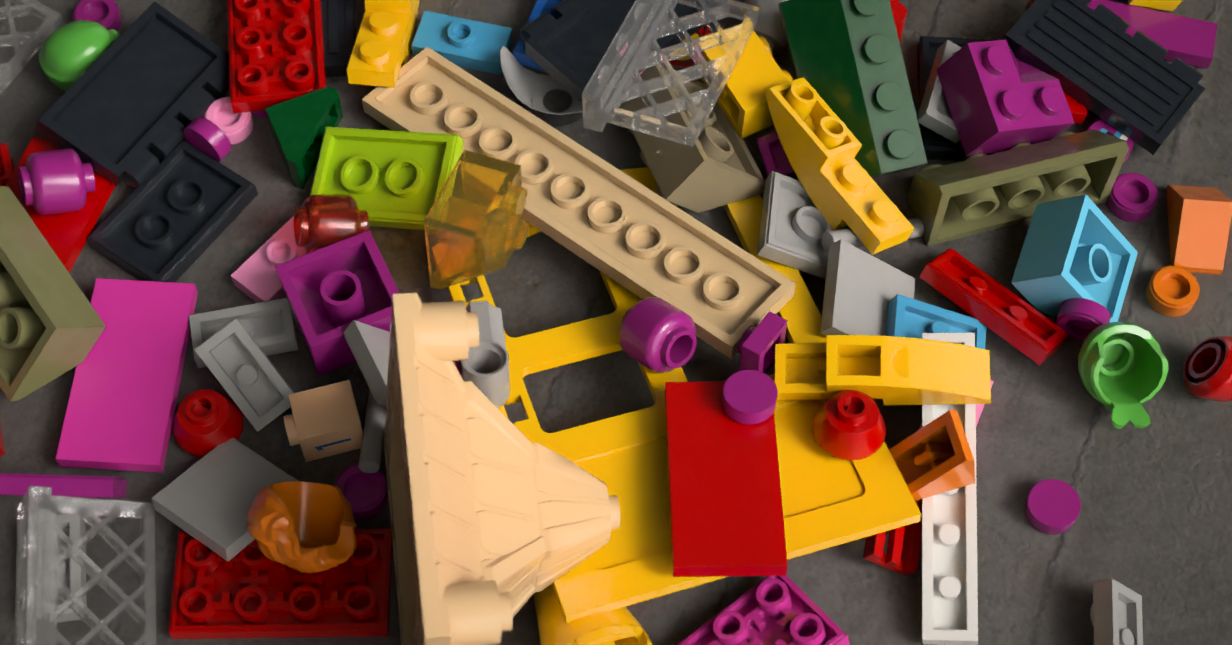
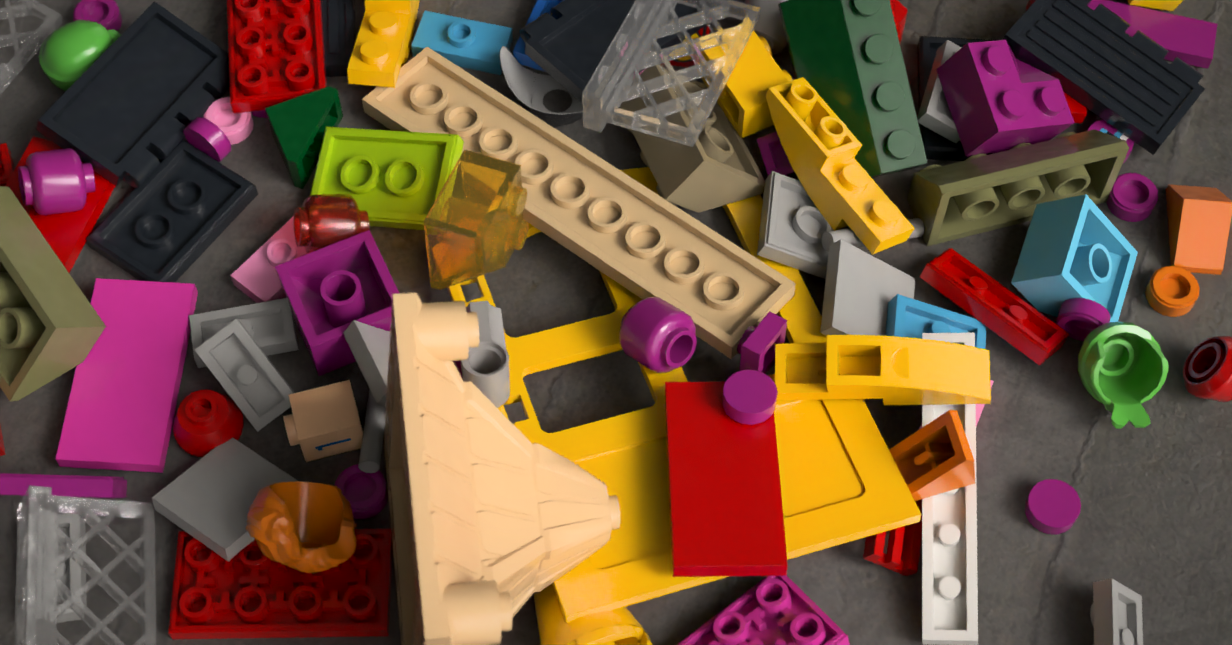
red cone [813,390,886,460] -> none

